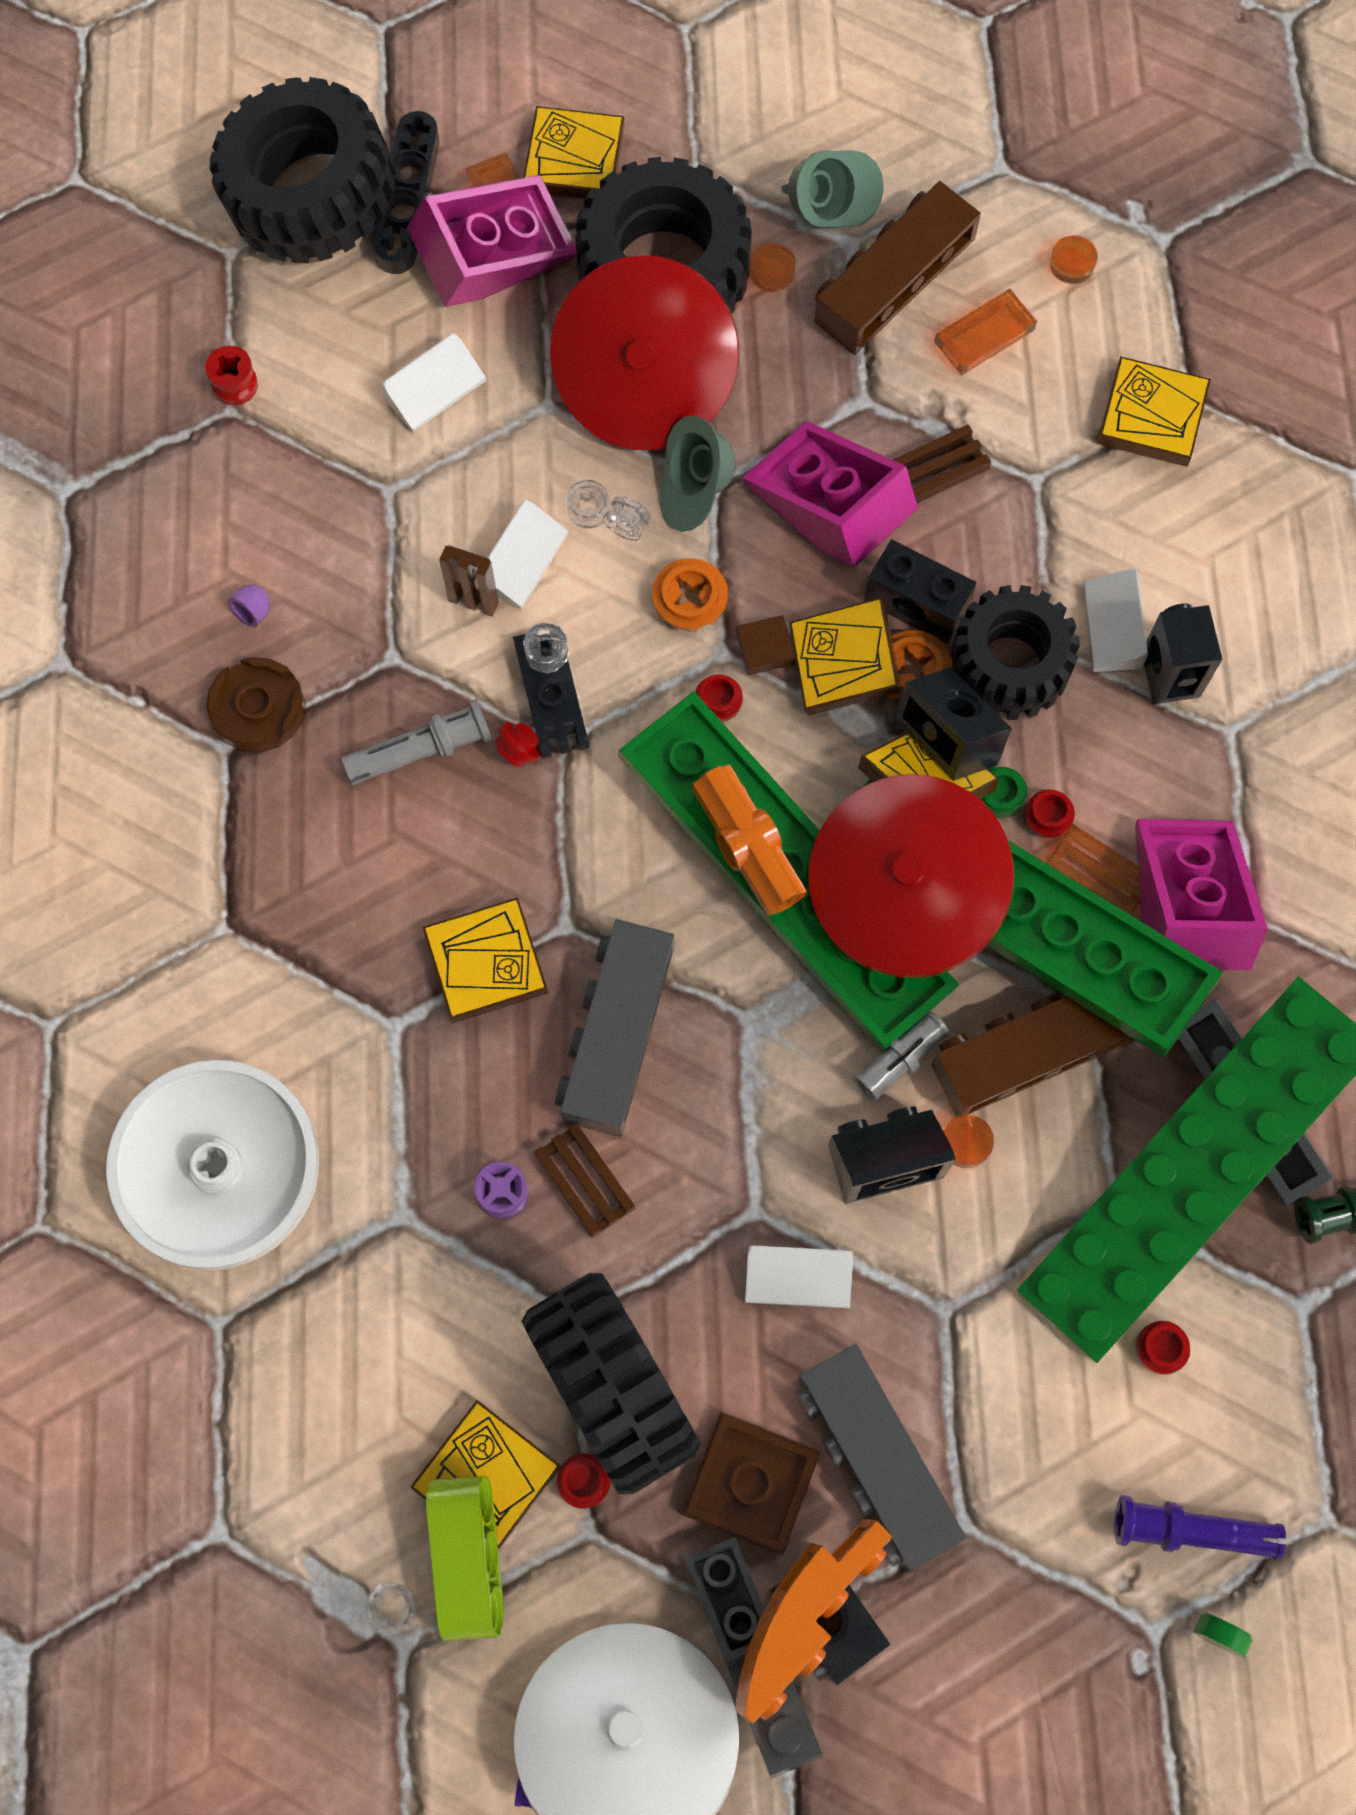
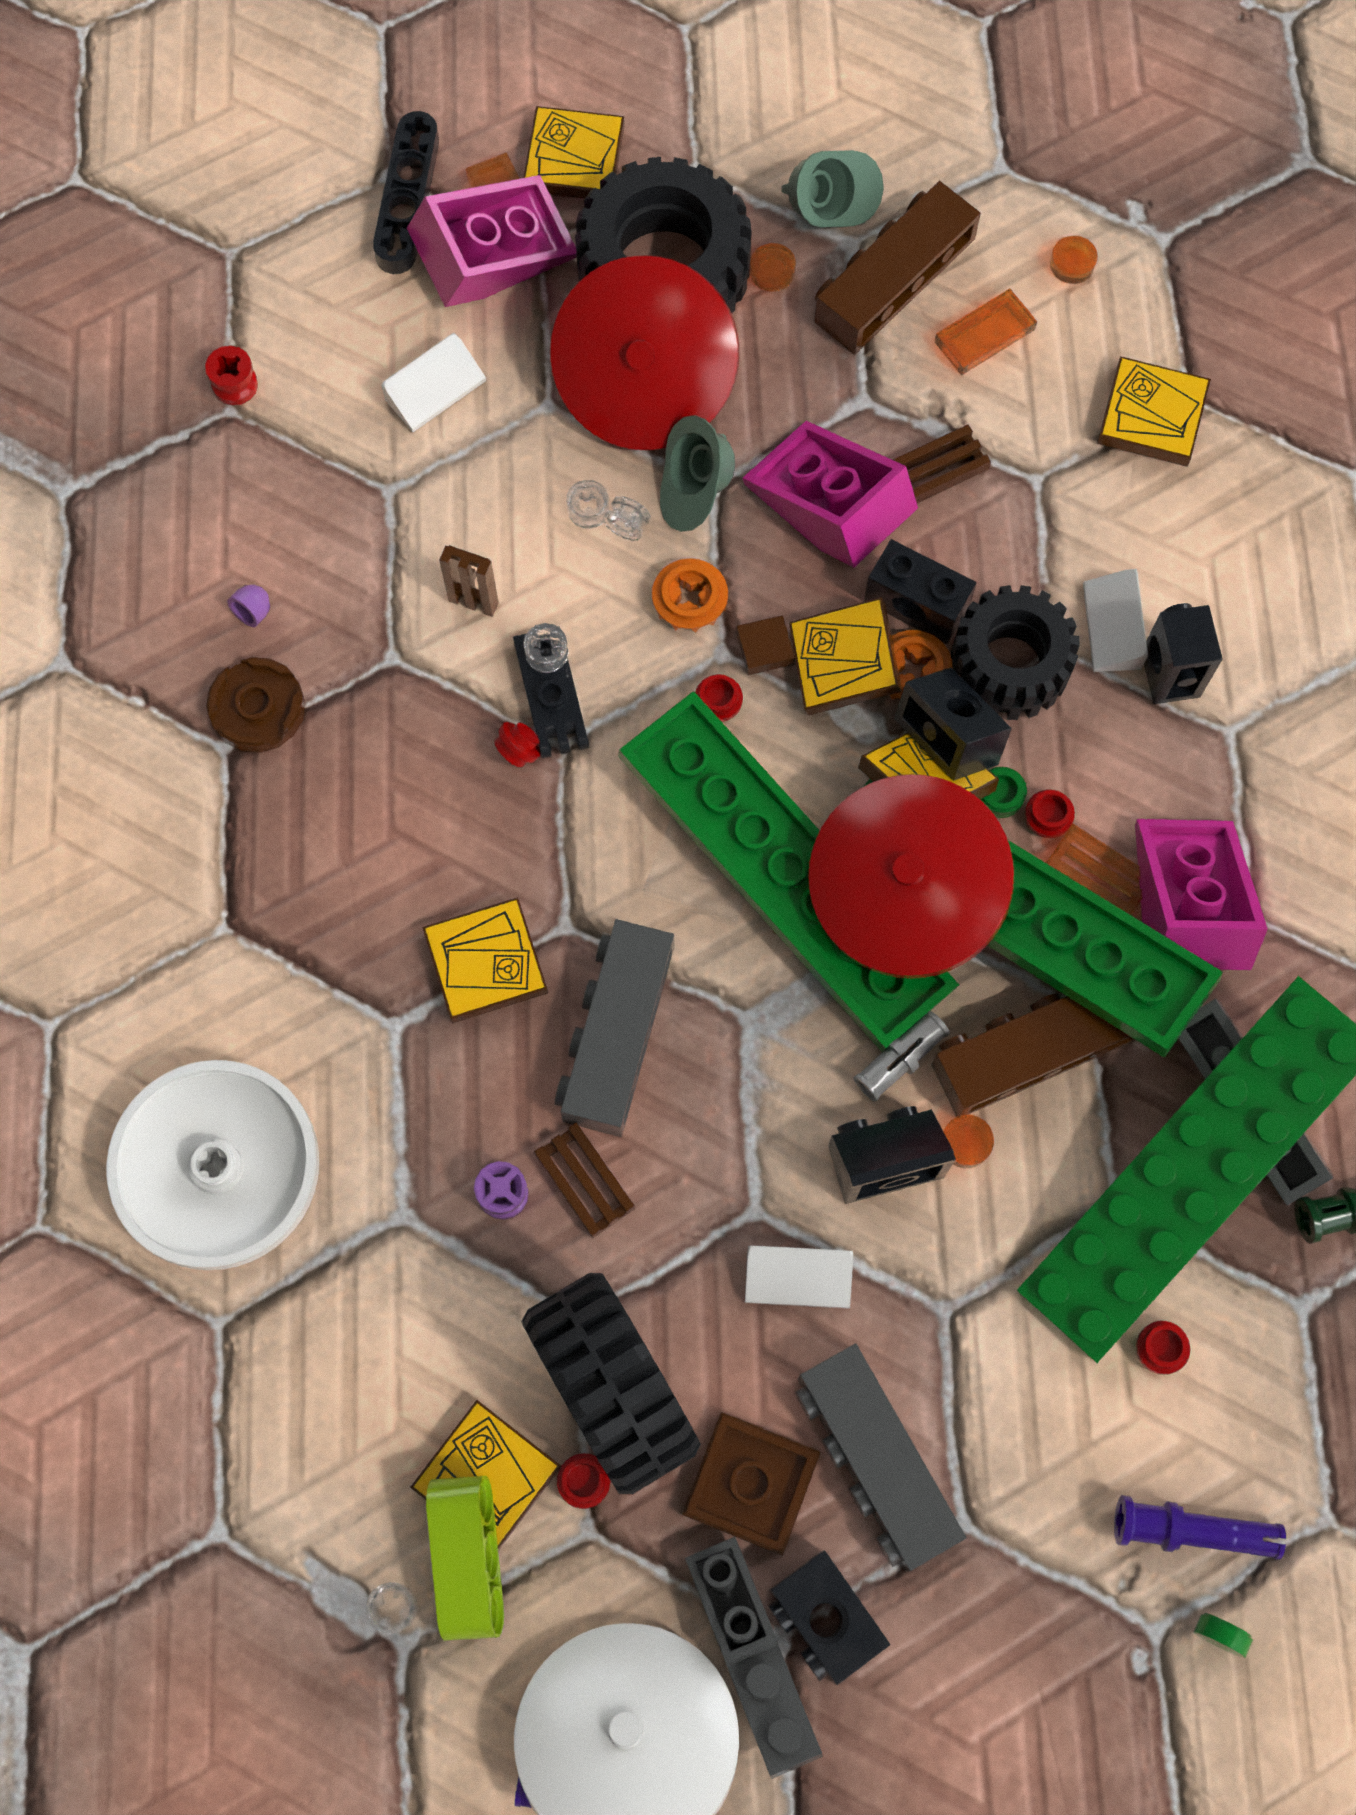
black tyre [210,77,395,263] -> none
light grey pin [341,699,492,786] -> none
white slope [488,500,568,610] -> none
orange piece [691,764,807,916] -> none
orange slope [735,1518,892,1724] -> none

